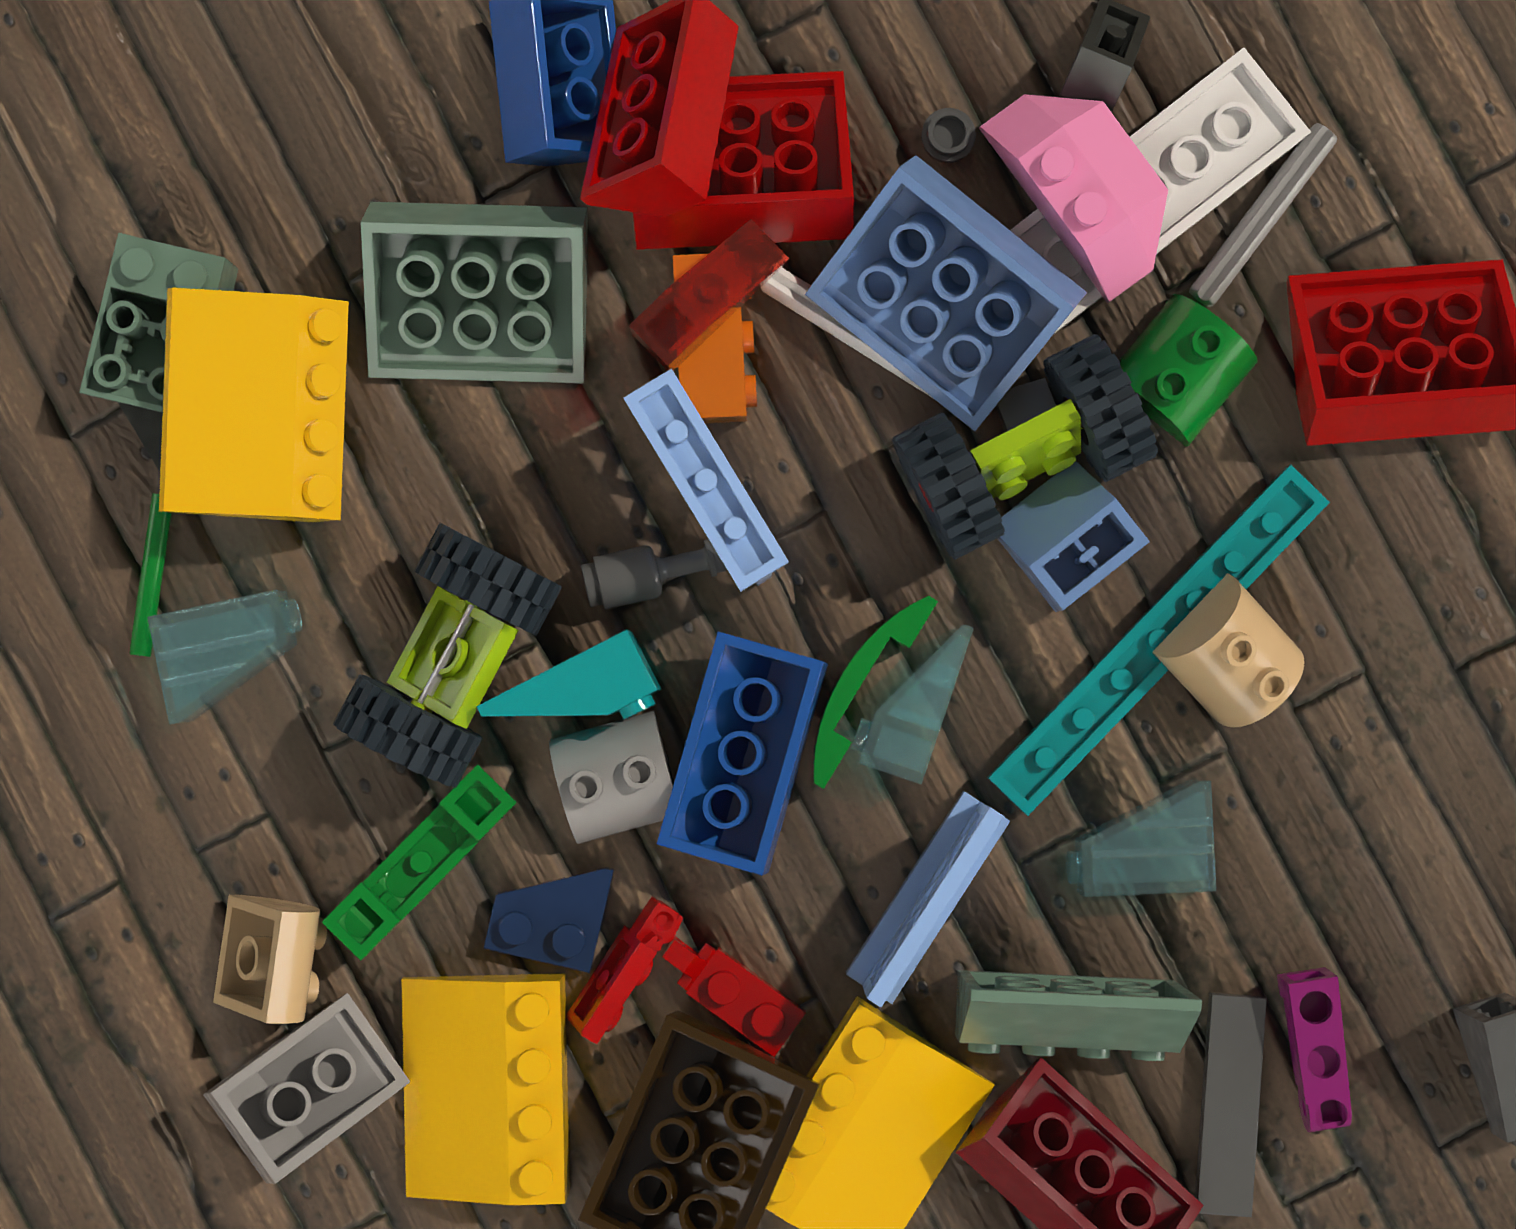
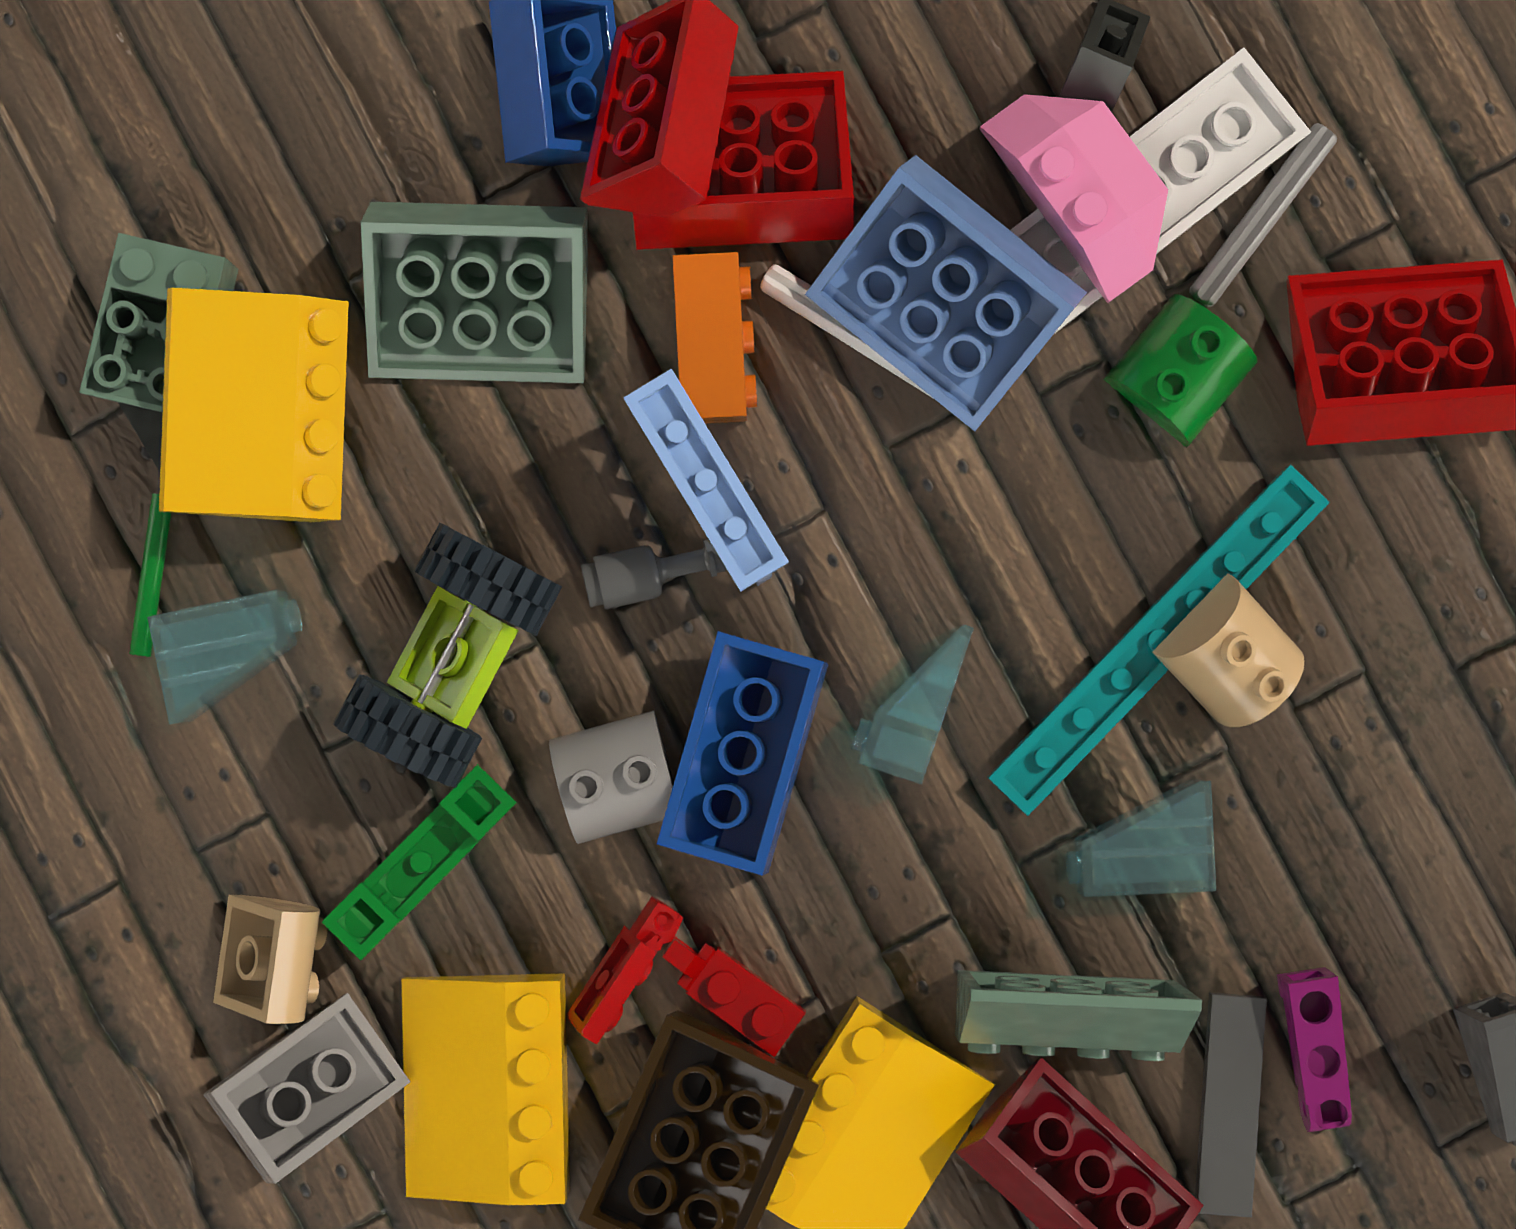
teal slope [476,630,661,719] -> none
dark blue wing [484,867,614,973] -> none
clear red slope [629,219,790,371] -> none
green slope [813,596,938,789] -> none
light blue fence [846,791,1010,1007] -> none
black plate [892,334,1158,560] -> none
dark grey plate [921,108,976,163] -> none
light grey slope [996,378,1056,433] -> none
medium blue slope [997,461,1150,612] -> none

